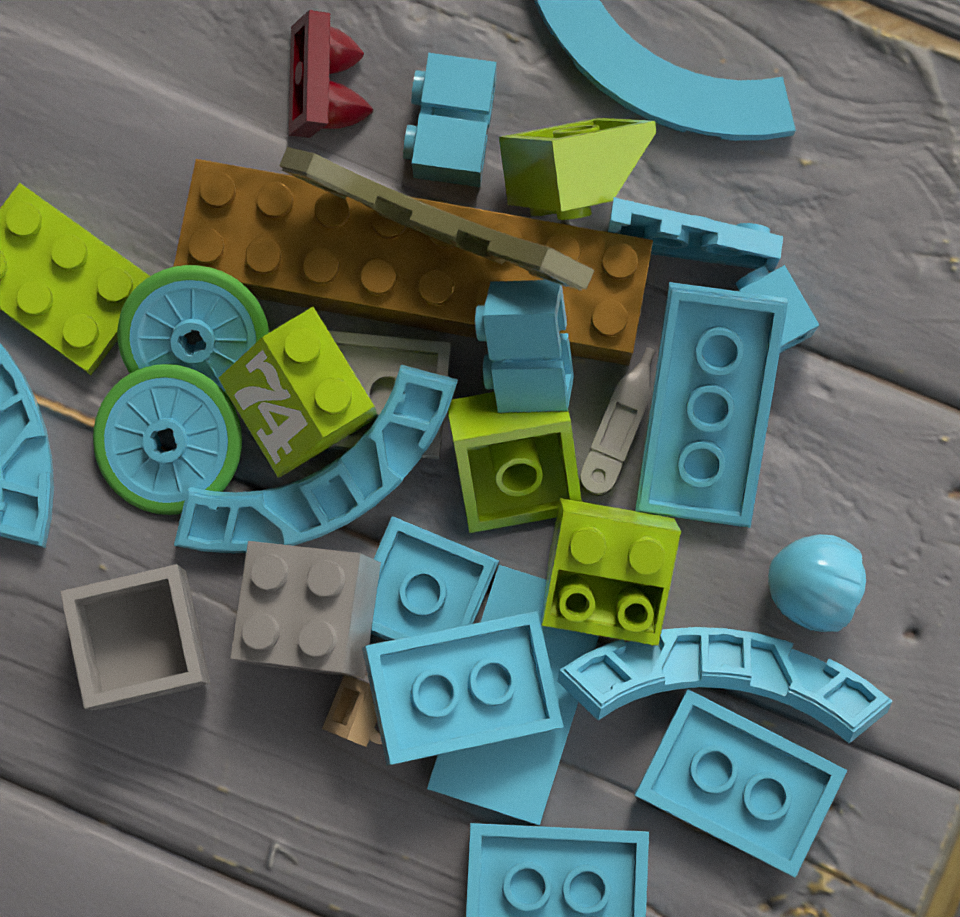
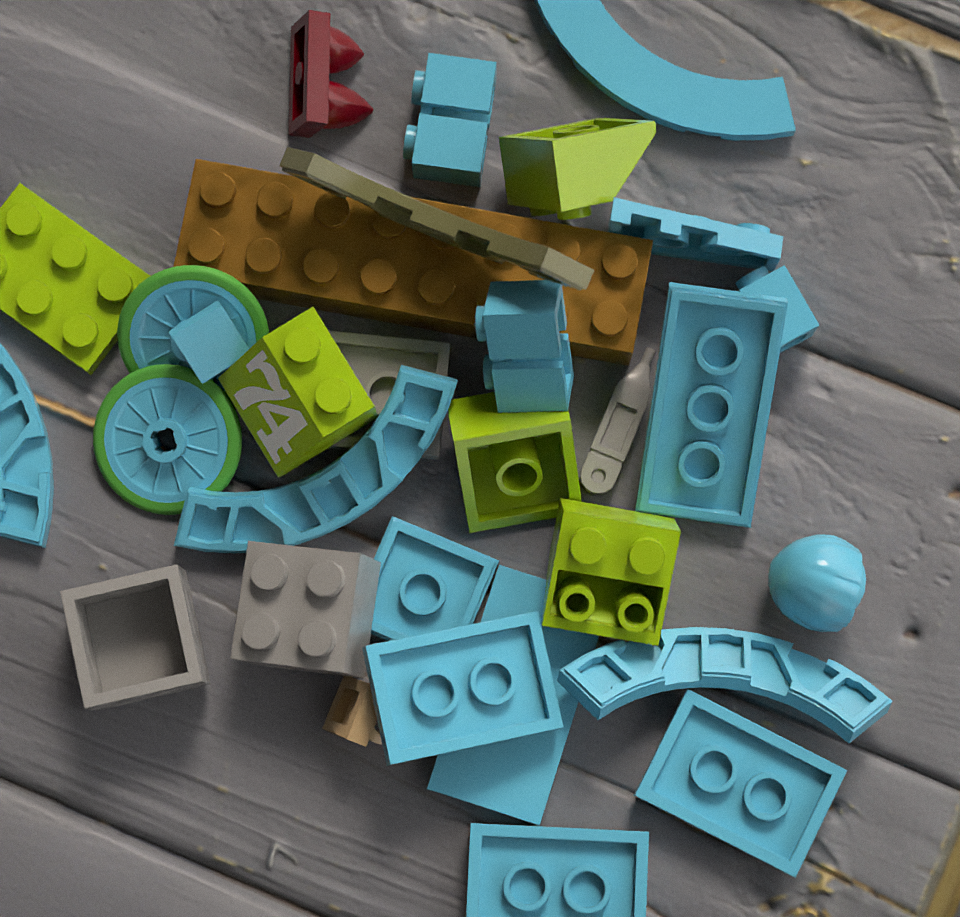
none -> medium azure tile [169,300,249,384]

